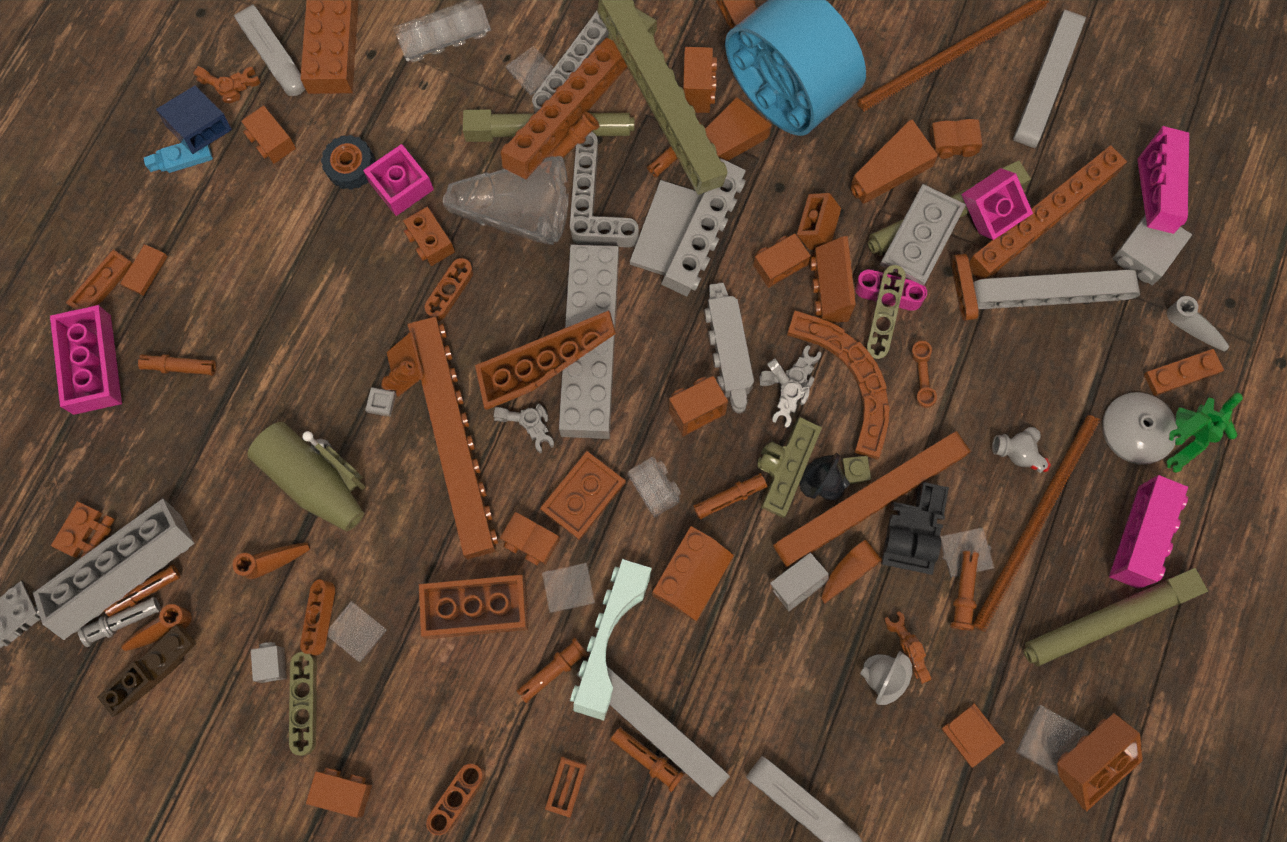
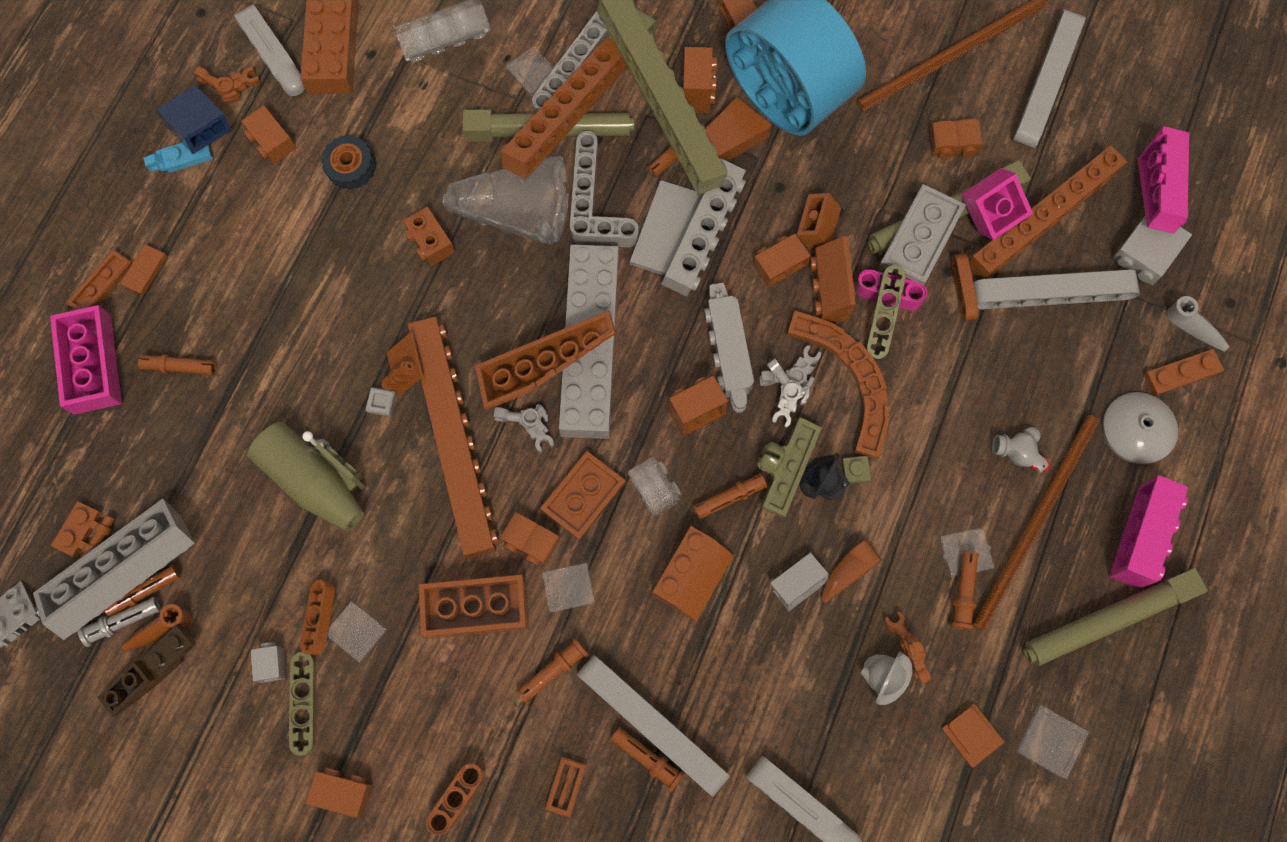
dark orange piece [233,543,310,579] -> none
dark pink brick [363,144,434,216] -> none
dark orange beam [425,258,473,321] -> none
dark orange pin [541,111,600,172] -> none
light aqua arch [570,559,652,720] -> none
dark orange beam [773,431,971,567] -> none
dark orange slope [851,119,938,204] -> none
black plate [881,482,949,575] -> none
dark orange bar [912,341,937,408] -> none
dark orange slope [1057,713,1143,812] -> none
green piece [1167,393,1243,473] -> none

